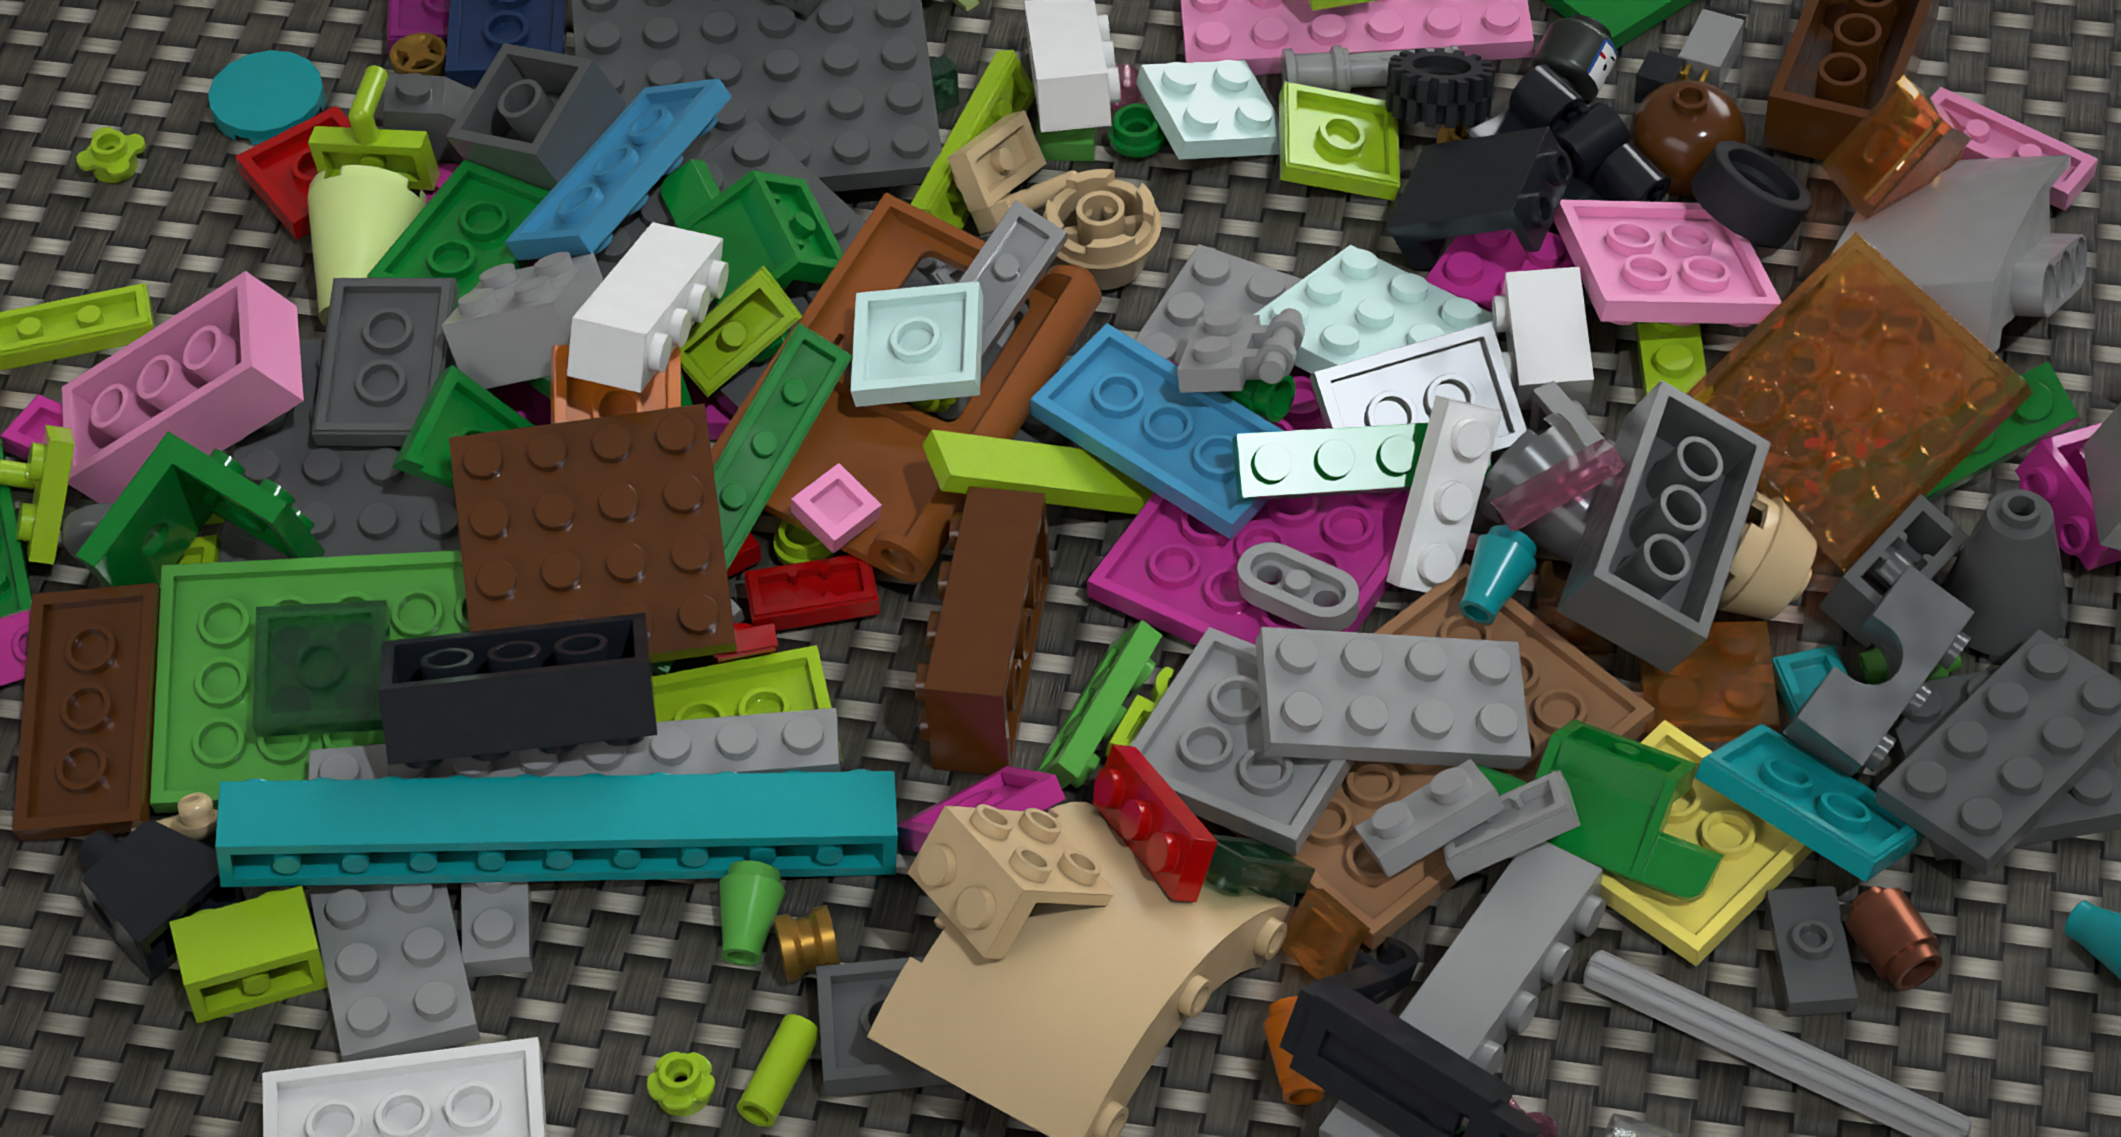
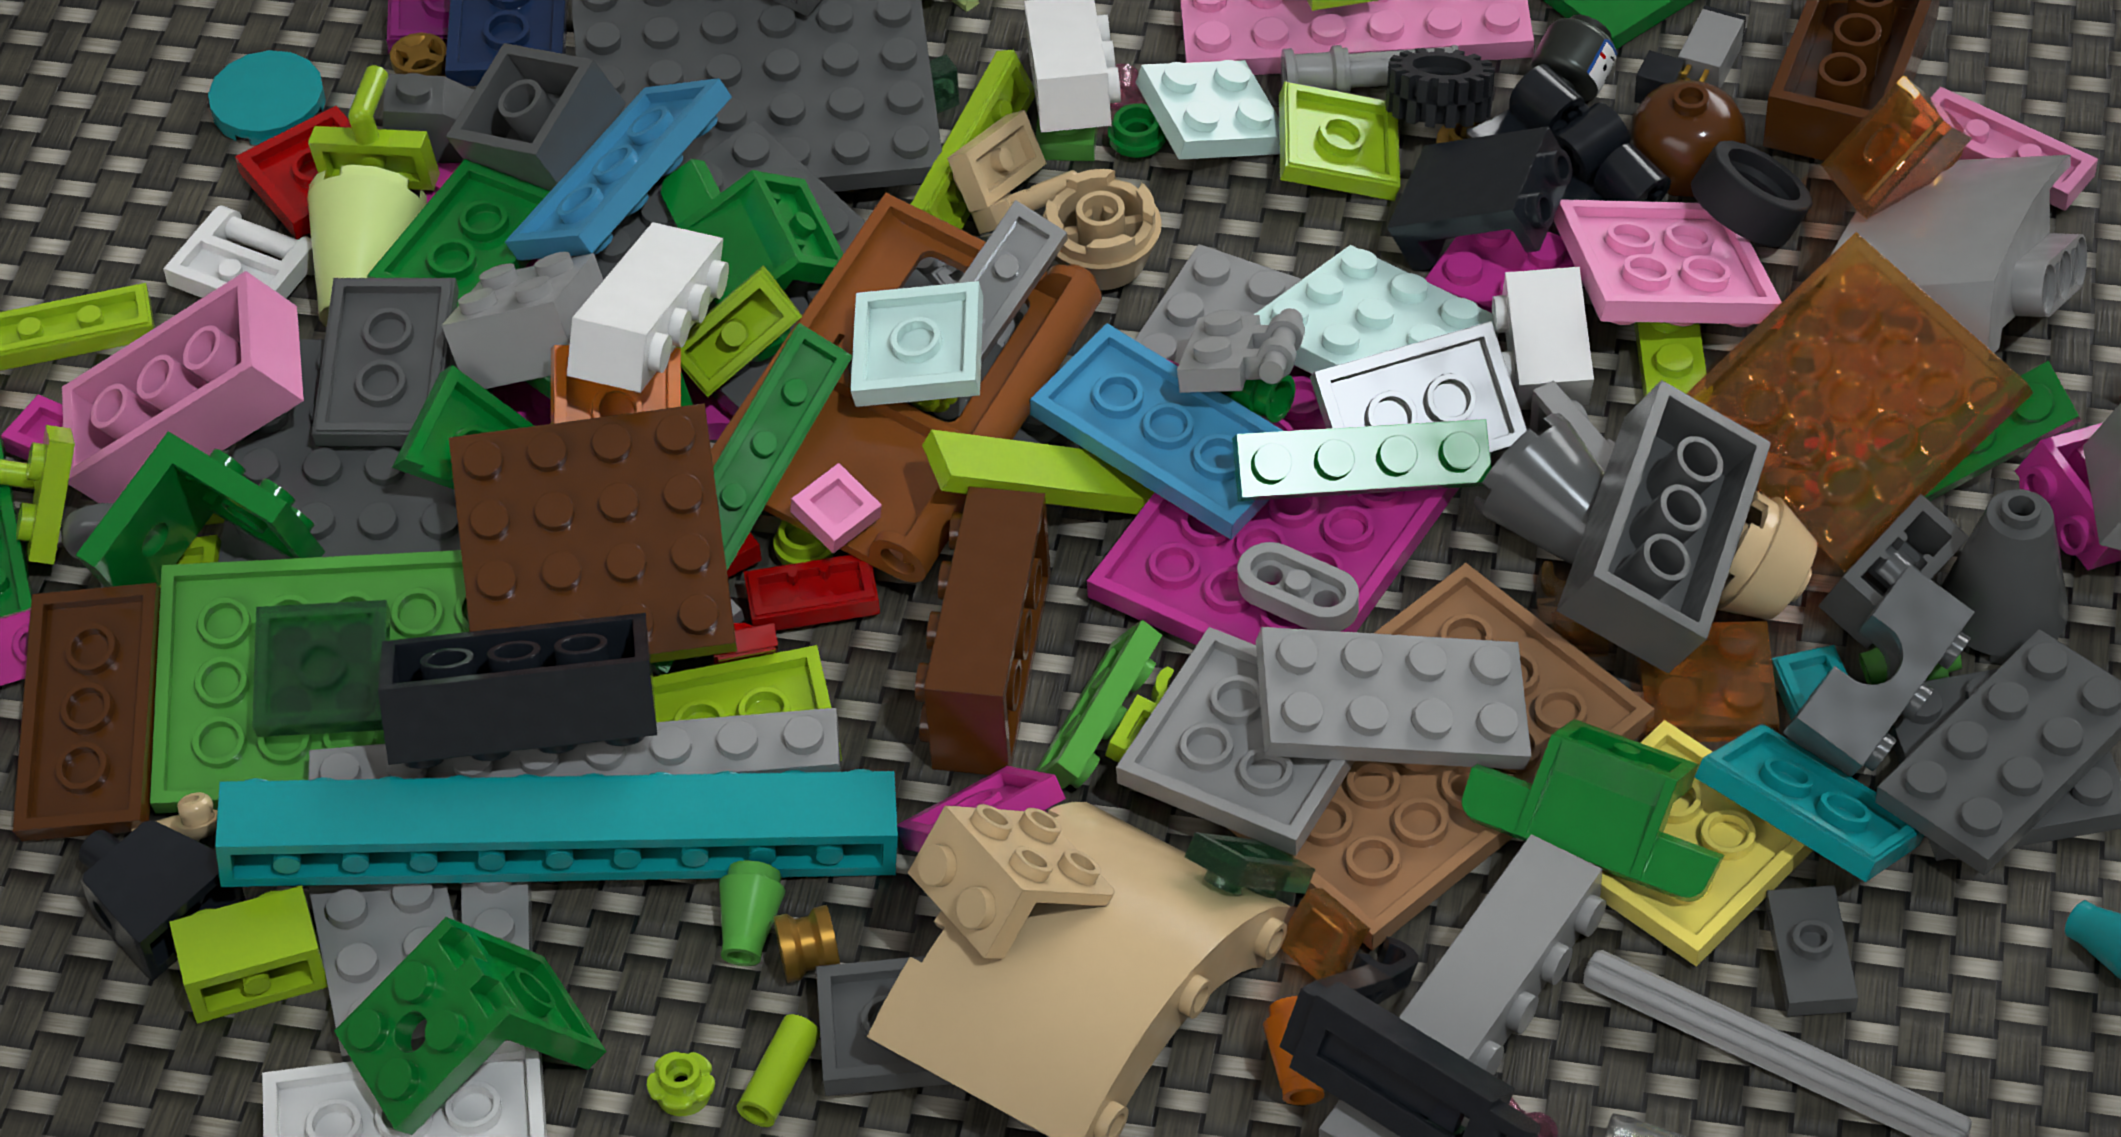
lime plate [76,127,146,183] -> none
red plate [1092,744,1218,902] -> none
light grey plate [1355,759,1505,878] -> none
white plate [1386,395,1502,593] -> none
light grey plate [1442,770,1580,881] -> none
teal cone [1458,525,1537,625] -> none
clear pink tile [1490,438,1625,532] -> none
copper brick [1845,886,1943,991] -> none
none -> white plate [163,205,315,299]
none -> green bracket [334,917,607,1135]

